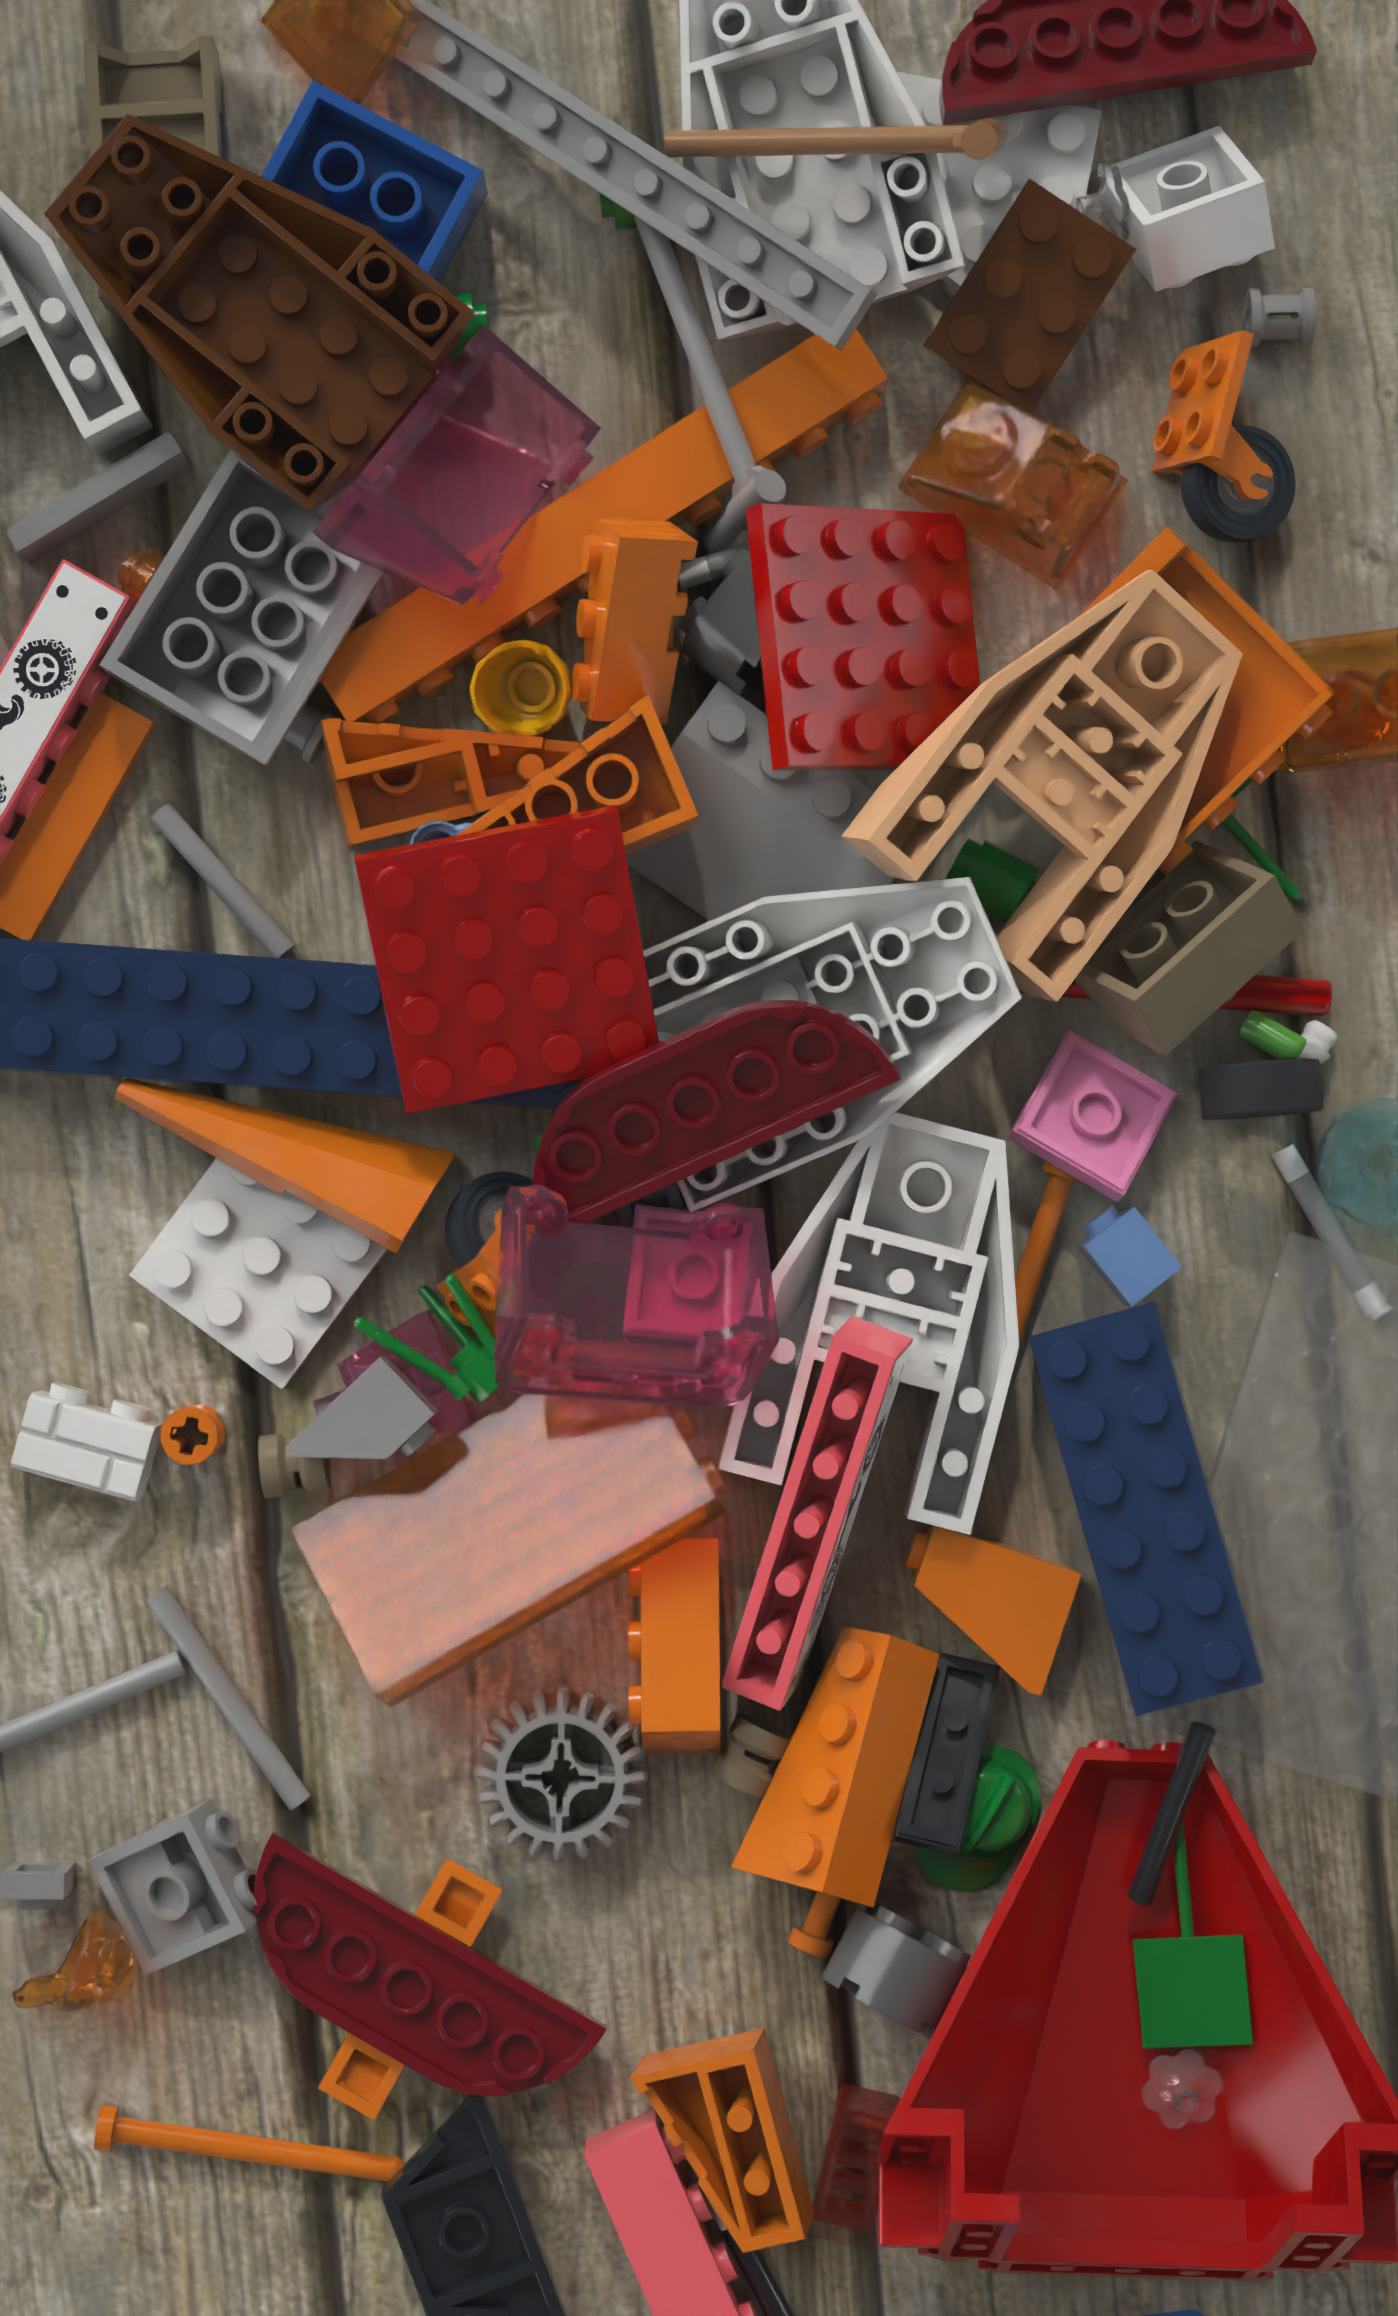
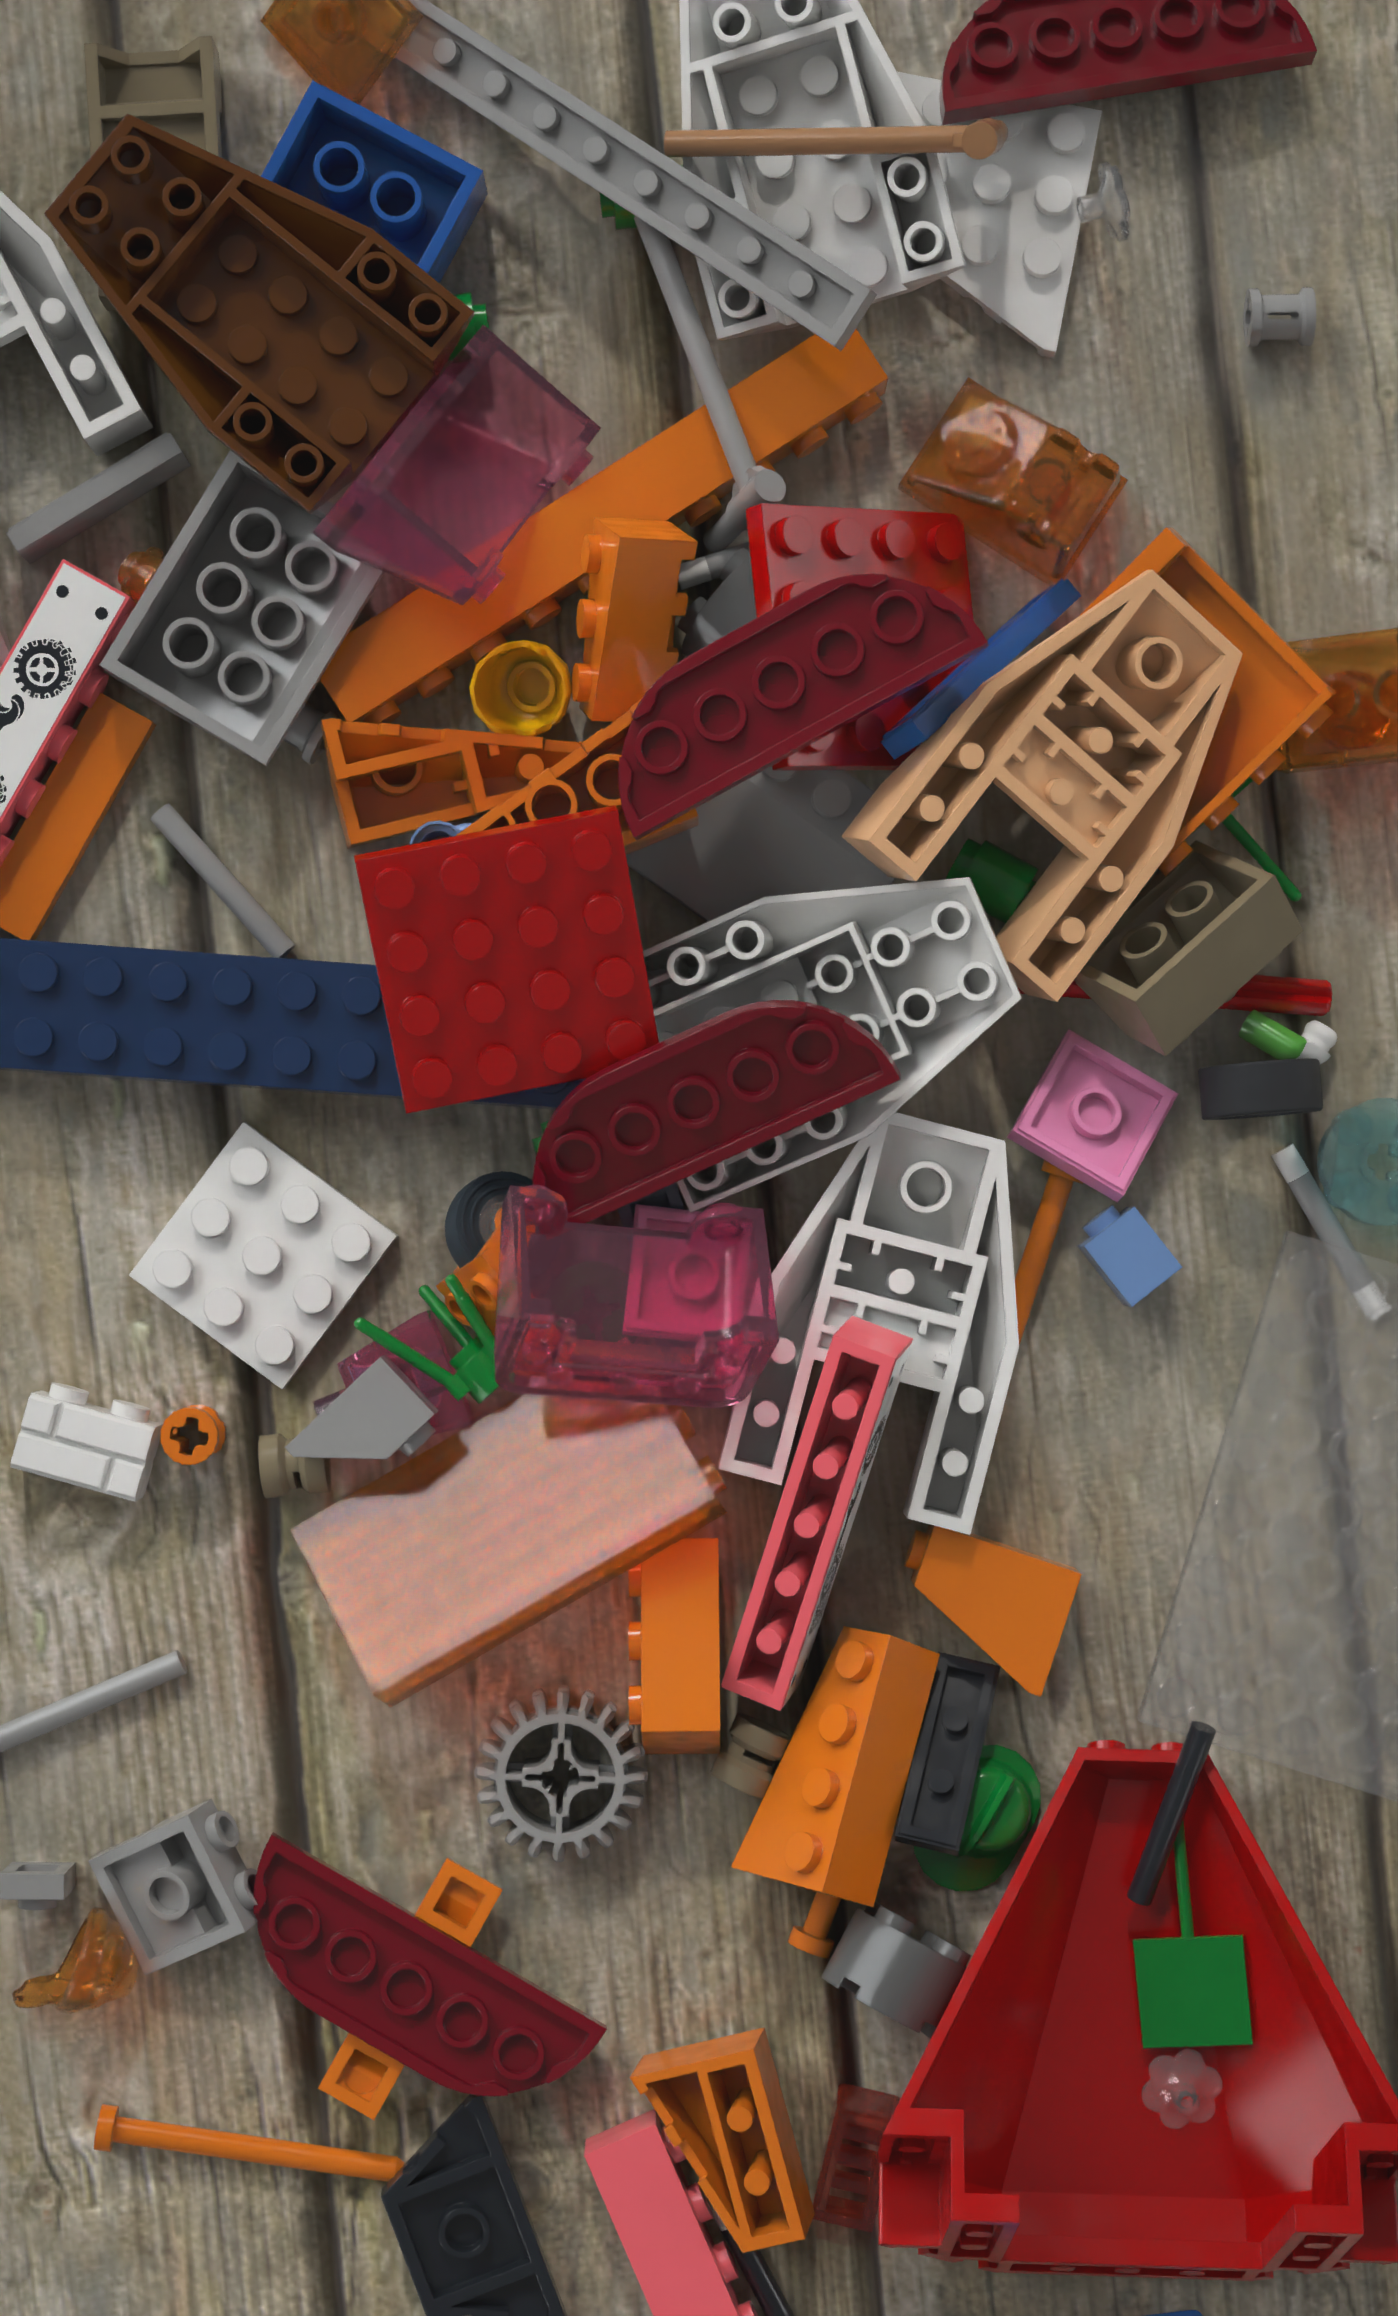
orange wedge [115,1078,456,1254] -> none
light grey bar [145,1586,311,1811] -> none
reddish brown plate [923,178,1136,416] -> none
dark blue brick [1028,1301,1265,1716] -> none
white slope [1101,126,1275,292] -> none
orange plate [1151,330,1296,543] -> none
none -> dark red plate [618,573,989,840]
none -> blue tile [880,578,1081,760]

